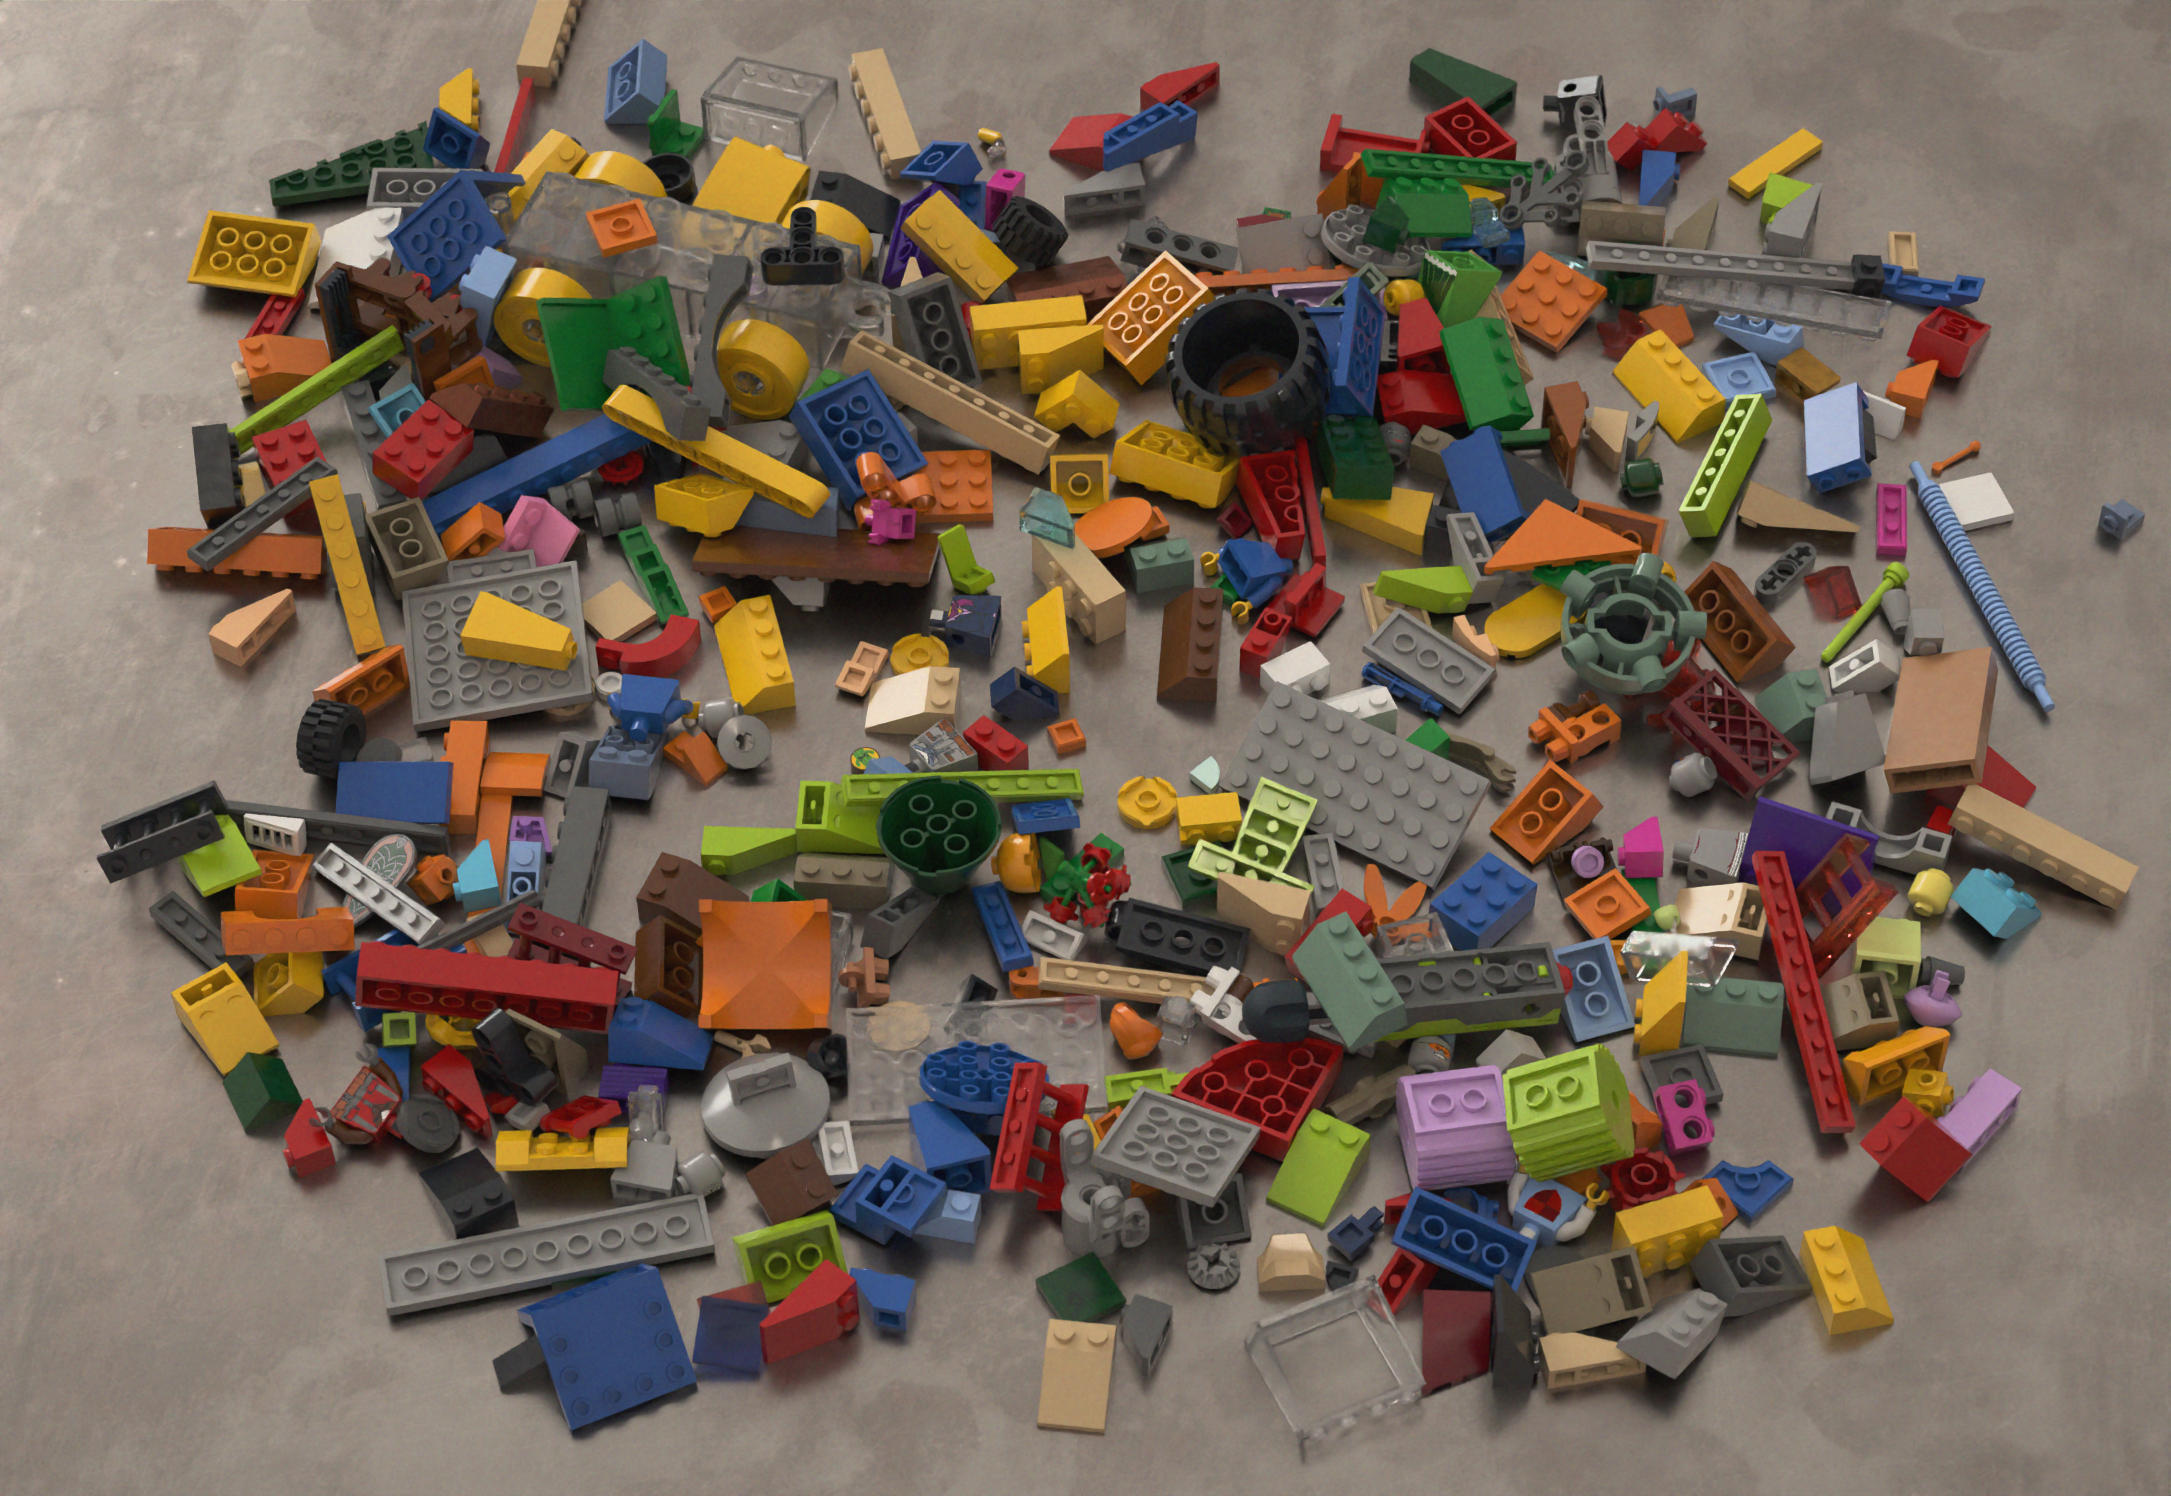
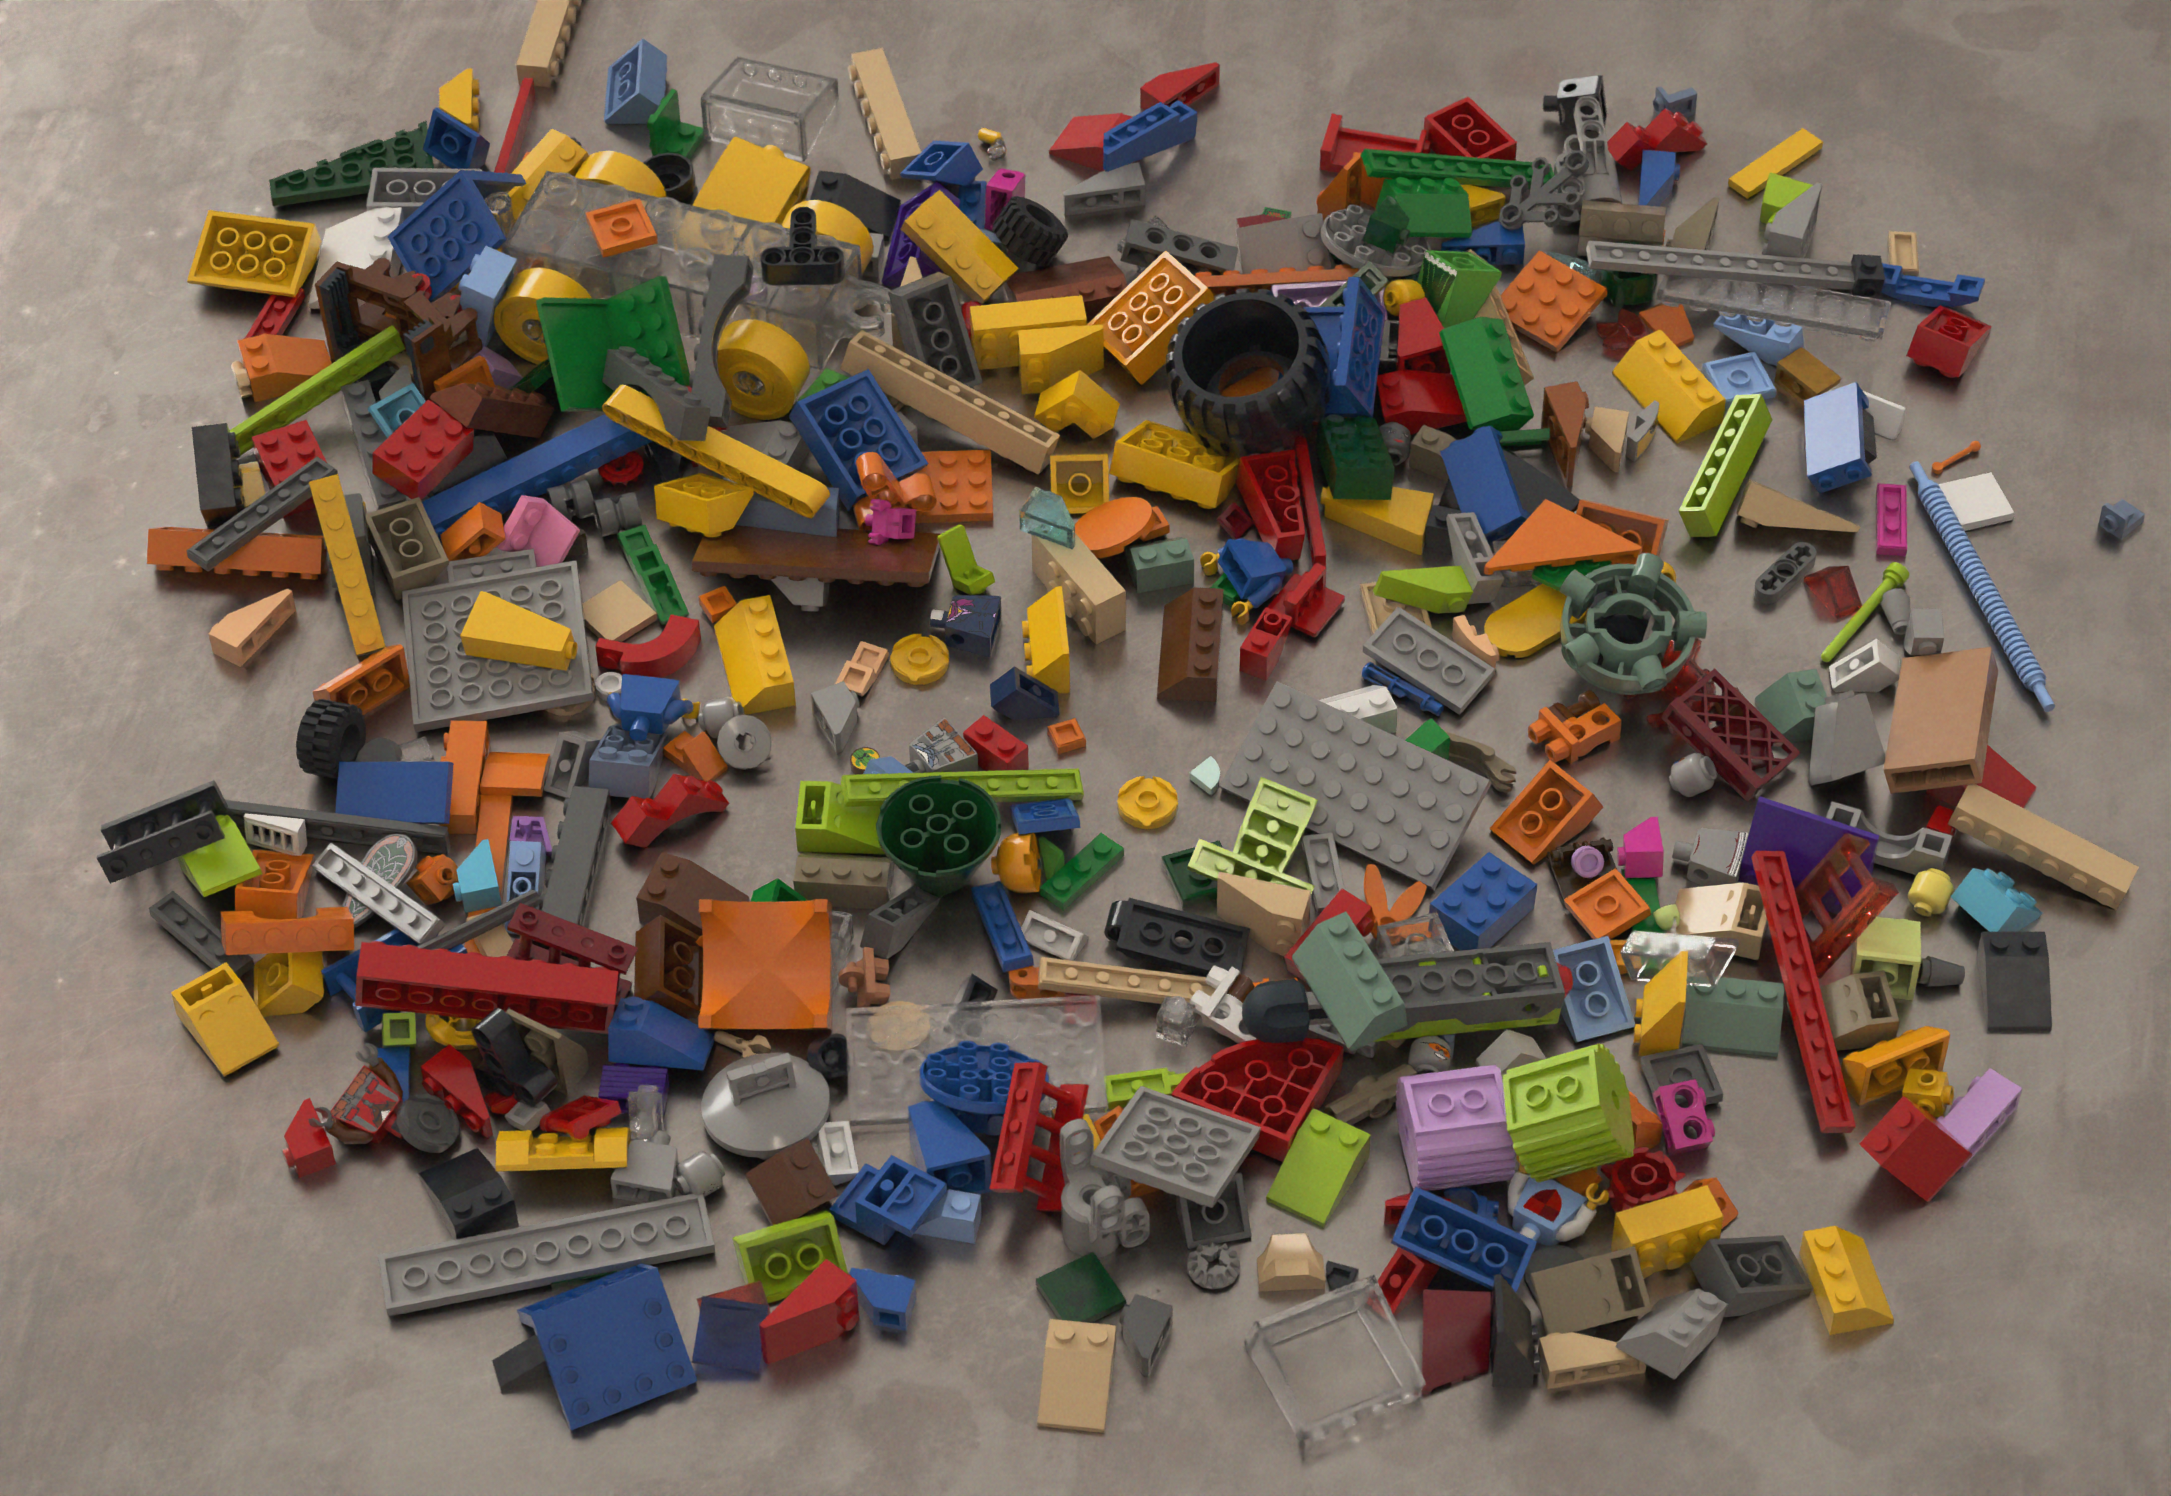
dark green slope [222,1052,303,1133] -> none
lime slope [701,826,798,876] -> none
tan slope [865,666,961,735] -> none
red plant [1043,843,1131,929] -> none
orange hair [1109,1002,1163,1060] -> none
yellow brick [1176,792,1242,845] -> none
white brick [1260,641,1331,695] -> none
dark blue plate [1328,1206,1384,1261] -> none
dark green slope [1409,48,1517,118] -> none
clear light blue slope [1469,197,1510,248] -> none
dark green head [1620,458,1664,499] -> none
dark orange slope [1684,561,1796,684] -> none
blue tile [1702,1160,1794,1224] -> none
orange slope [1885,360,1938,419] -> none
lavender piece [1904,970,1962,1028] -> none
none -> dark green tile [509,358,553,393]
none -> red arch [611,774,730,848]
none -> light grey slope [811,681,860,754]
none -> black slope [1977,932,2052,1031]

